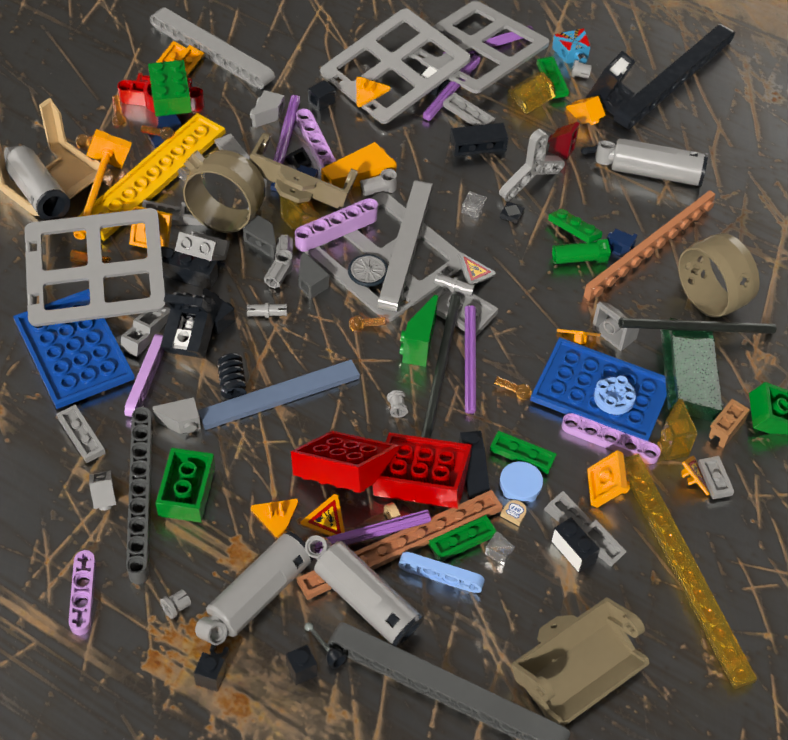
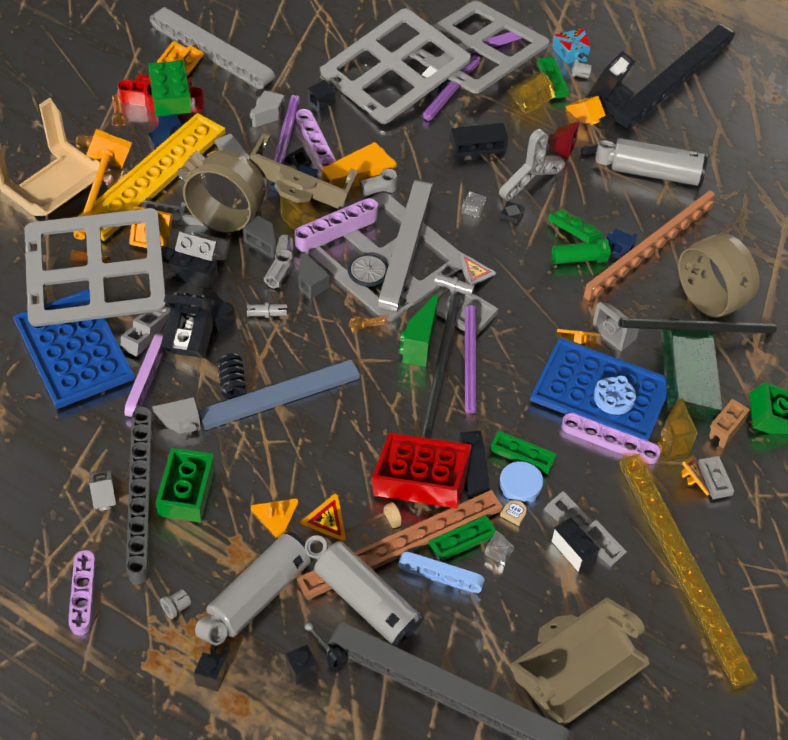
light grey piece [4,145,70,221] -> none
light grey plate [57,404,106,463] -> none
clear orange bar [141,125,175,141] -> none
red slope [291,431,399,493] -> none
medium lavender axle [315,510,431,554] -> none
light orange piece [356,77,391,107] -> none
light grey bush [387,390,408,418] -> none
light grey plate [443,93,495,126] -> none
clear orange bar [494,376,532,399] -> none
light orange tile [587,450,630,508] -> none

